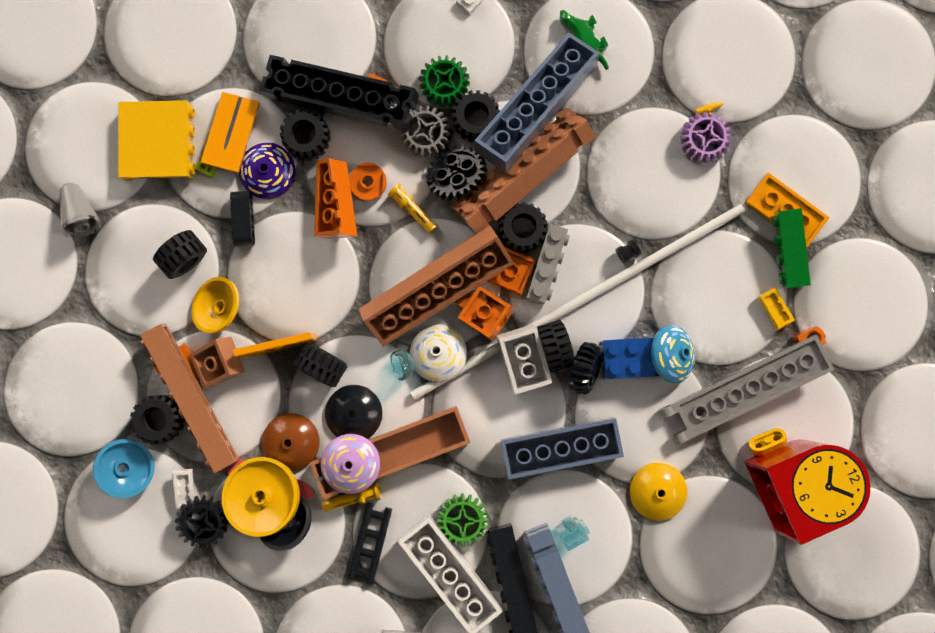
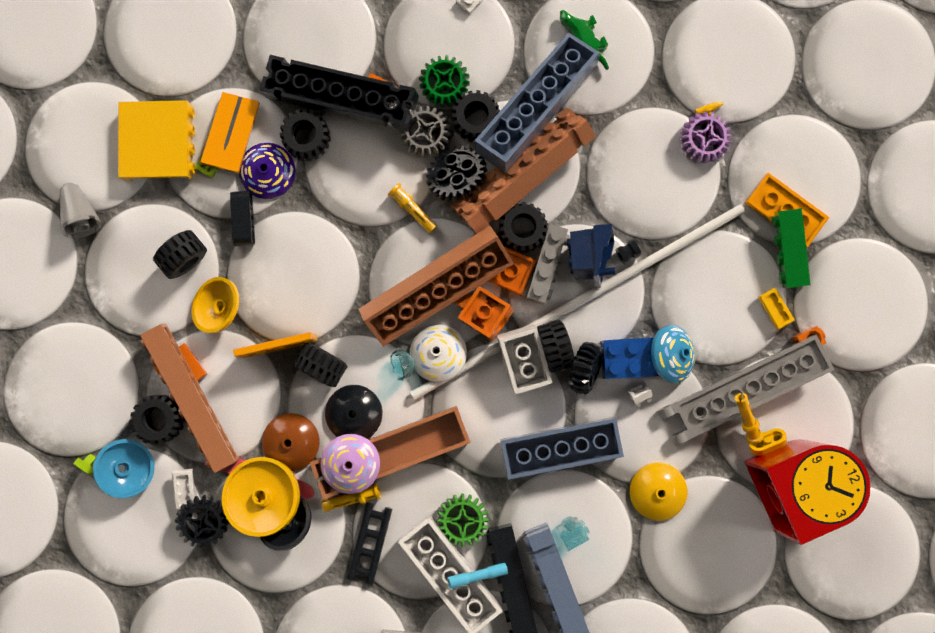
nougat slope [190,337,246,389] -> none
orange wedge [314,158,357,239] -> none
orange plate [349,162,387,201] -> none
none -> lime tile [73,453,96,478]
none -> medium azure piece [447,563,508,589]
none -> dark blue piece [567,224,616,288]
none -> white tile [626,381,653,408]
none -> yellow pin [735,393,764,444]

